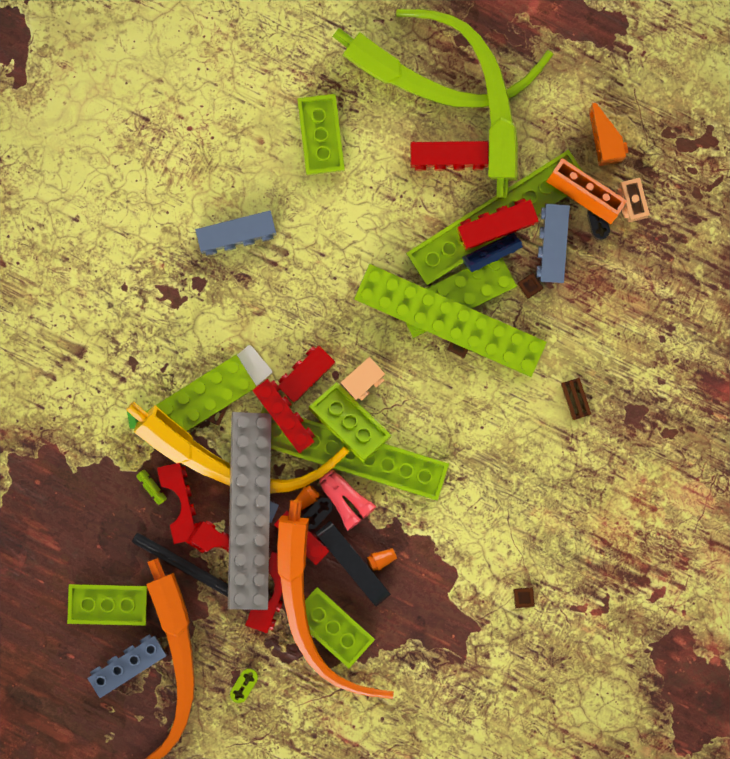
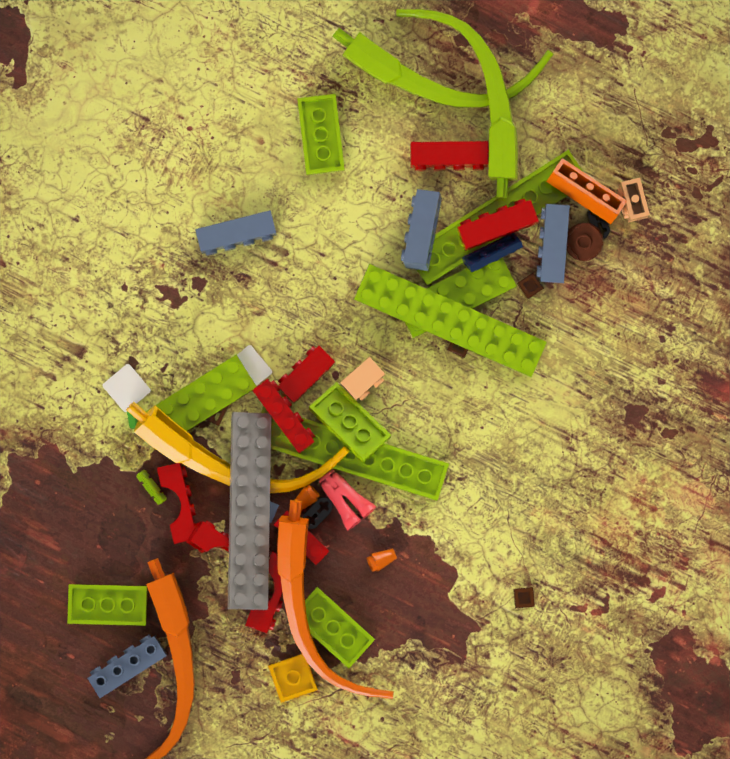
black axle [132,533,228,597] -> none
lime beam [230,668,258,703] -> none
black beam [316,521,391,607] -> none
reddish brown tile [561,377,591,420] -> none
orange slope [589,103,628,166] -> none
none -> white sticker [103,364,151,412]
none -> yellow tile [268,654,318,703]
none -> sand blue brick [401,189,442,271]
none -> copper tile [566,223,604,261]

